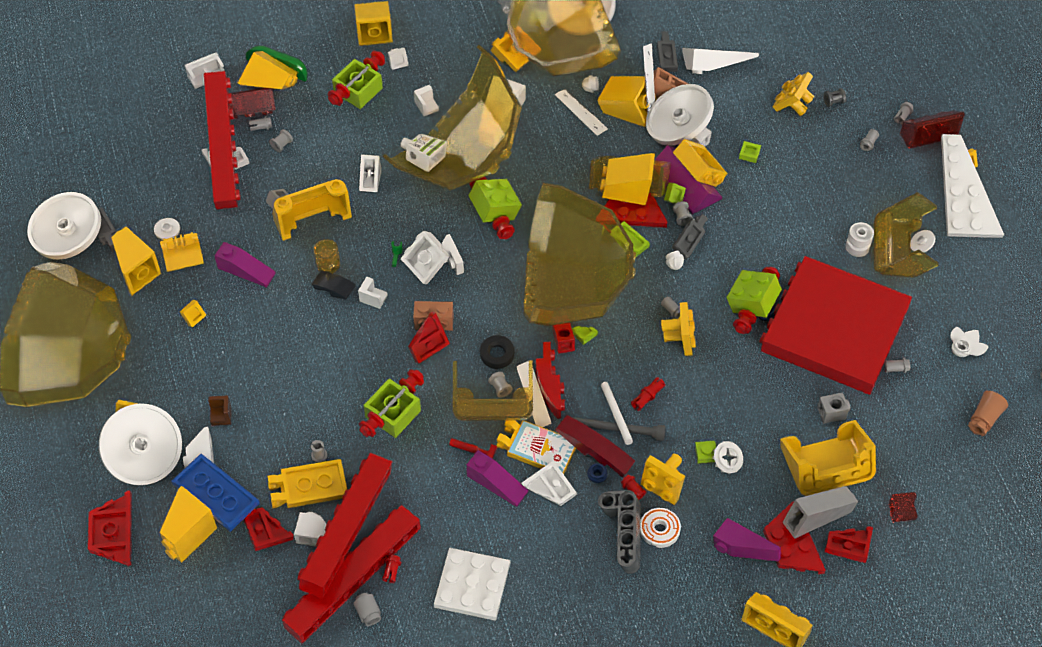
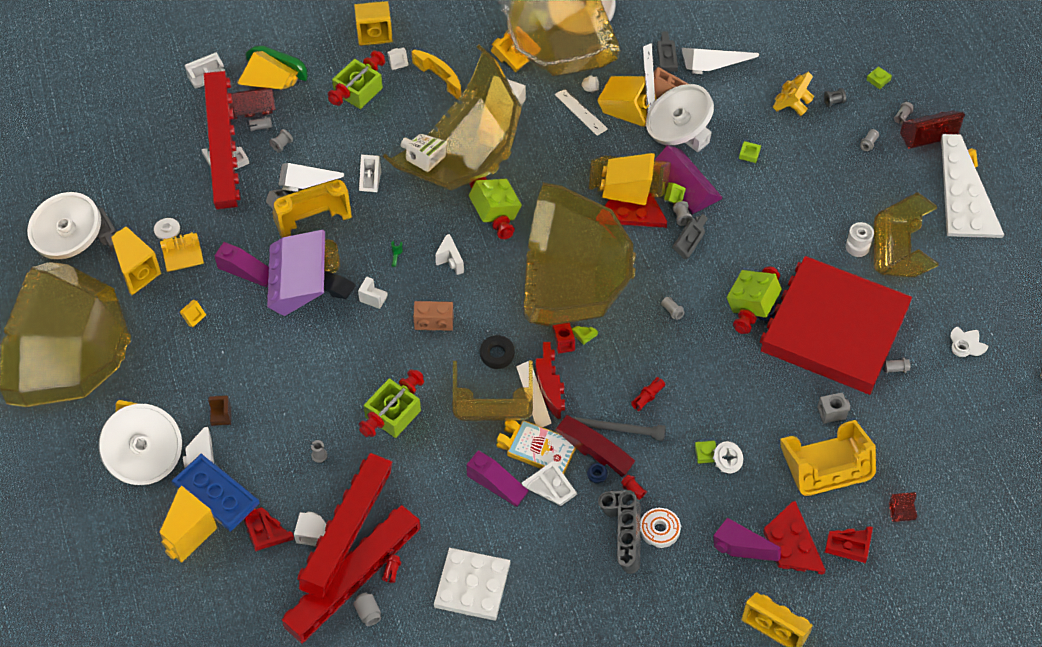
red wing [88,491,132,566] -> none
yellow tile [267,459,347,508] -> none
white plate [401,231,450,284] -> none
red wing [408,311,450,364] -> none
white panel [414,85,439,116] -> none
red piece [449,438,497,459] -> none
light grey bush [488,372,513,398] -> none
white bar [601,382,633,445] -> none
lime tile [611,221,650,257] -> none
yellow plate [640,454,685,505] -> none
yellow plate [661,302,696,356] -> none
white plate [665,251,684,270] -> none
yellow window [673,139,728,187] -> none
light grey slope [783,486,858,538] -> none
white piece [910,230,935,253] -> none
nougat plant [968,391,1009,436] -> none
none -> medium lavender slope [267,230,325,316]
none -> white slope [279,163,344,192]
none -> yellow slope [411,50,461,100]
none -> lime plate [867,66,892,89]

